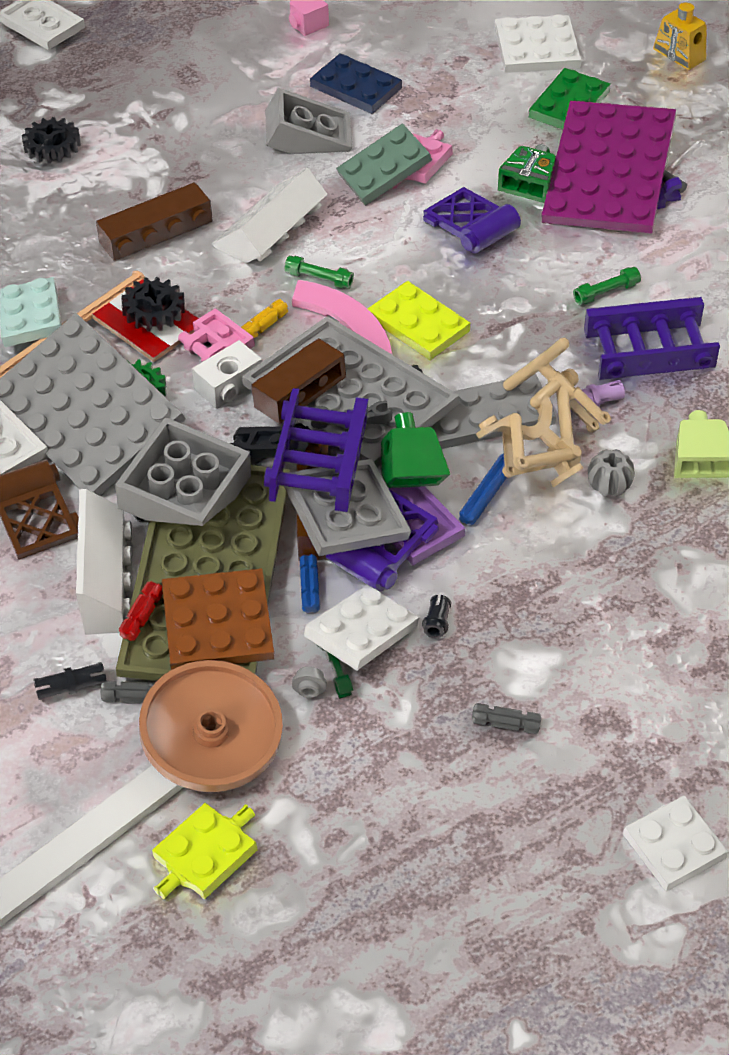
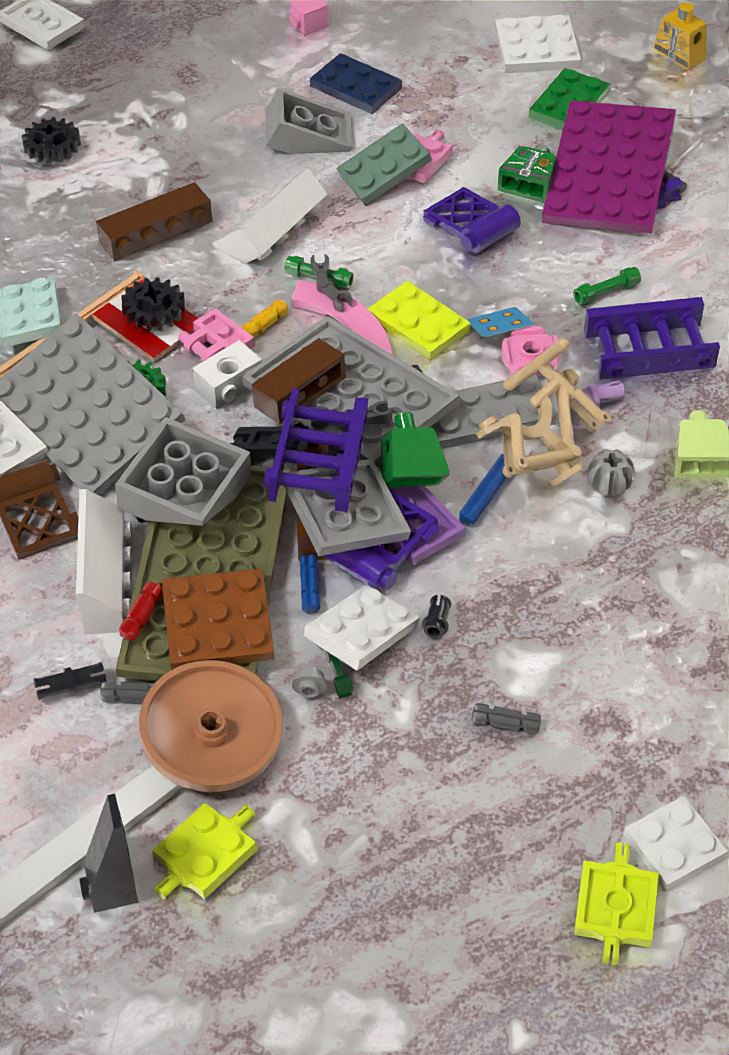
none -> black wedge [79,793,139,913]
none -> dark grey piece [310,254,352,312]
none -> dark azure sticker [466,307,534,337]
none -> bright pink plate [501,326,561,377]
none -> neon yellow plate [574,842,659,966]

